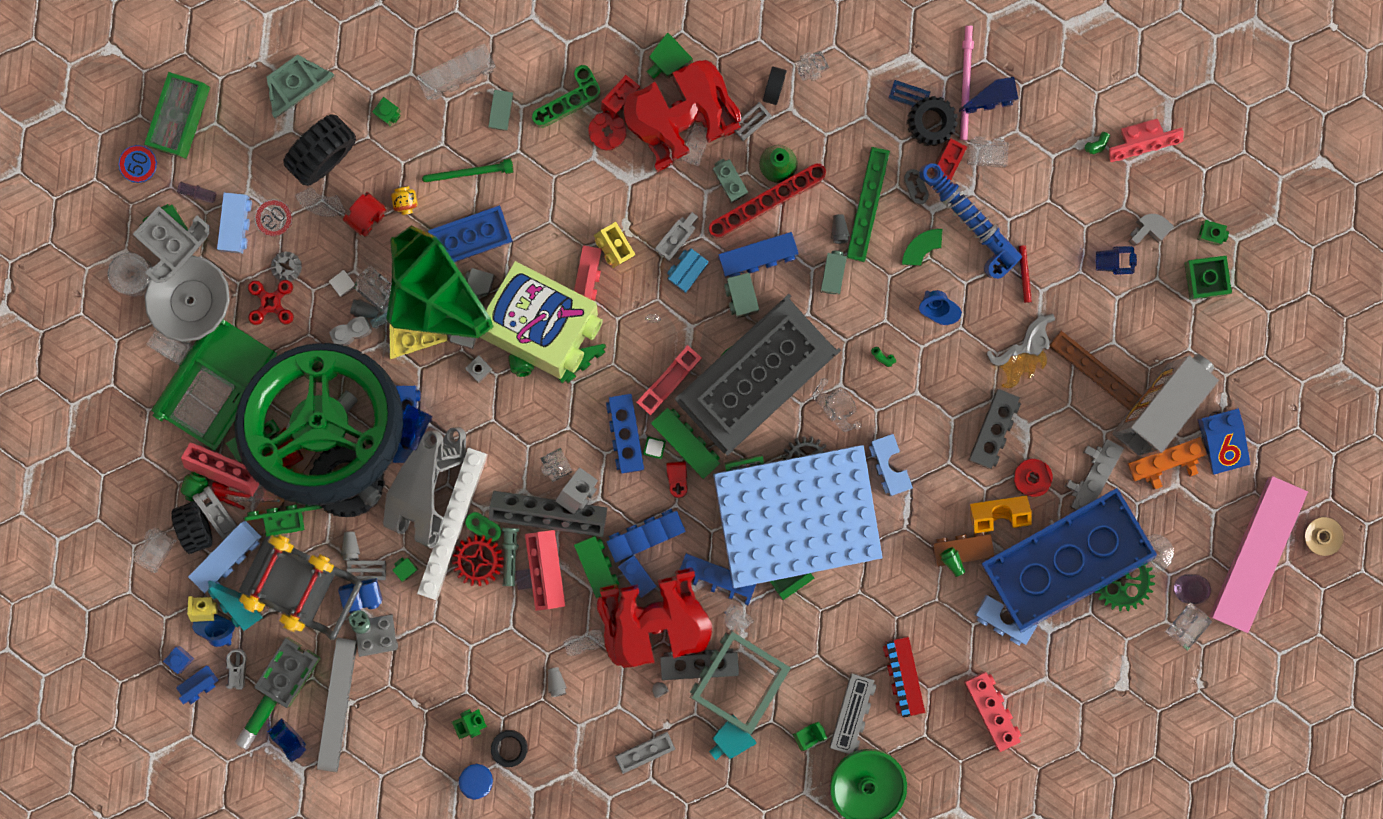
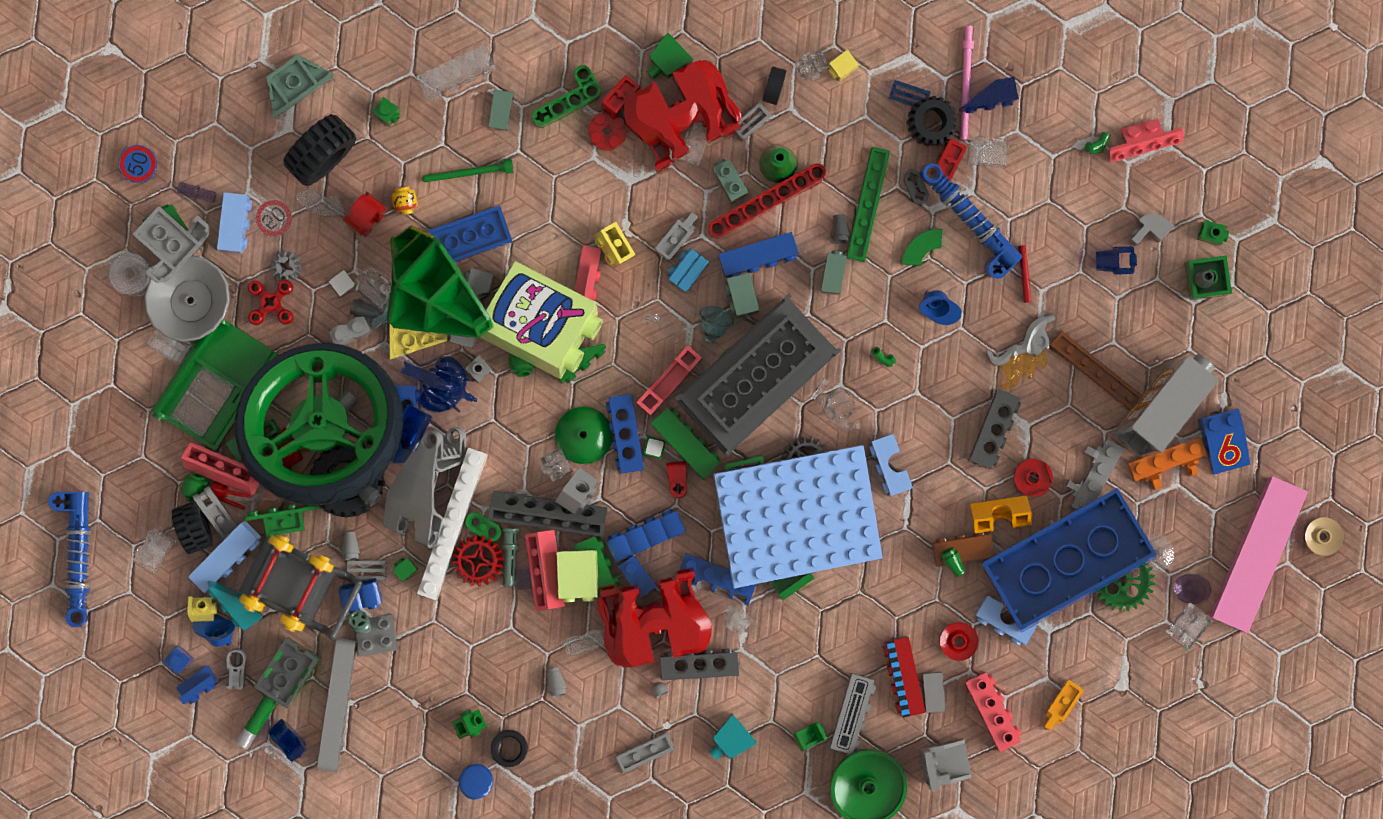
brick [144,72,211,159] -> none
sand green window [689,631,791,735] -> none
none -> blue piece [48,492,91,627]
none -> clear blue hair [401,356,477,413]
none -> green dish [555,407,612,464]
none -> yellowish green brick [557,550,599,602]
none -> clear light blue hat [699,306,734,343]
none -> light yellow brick [828,50,859,82]
none -> light grey bracket [919,739,972,792]
none -> light grey tile [923,672,945,713]
none -> red dish [940,622,979,661]
none -> light orange hinge [1043,679,1084,731]
none -> dark grey cone [1194,269,1214,288]

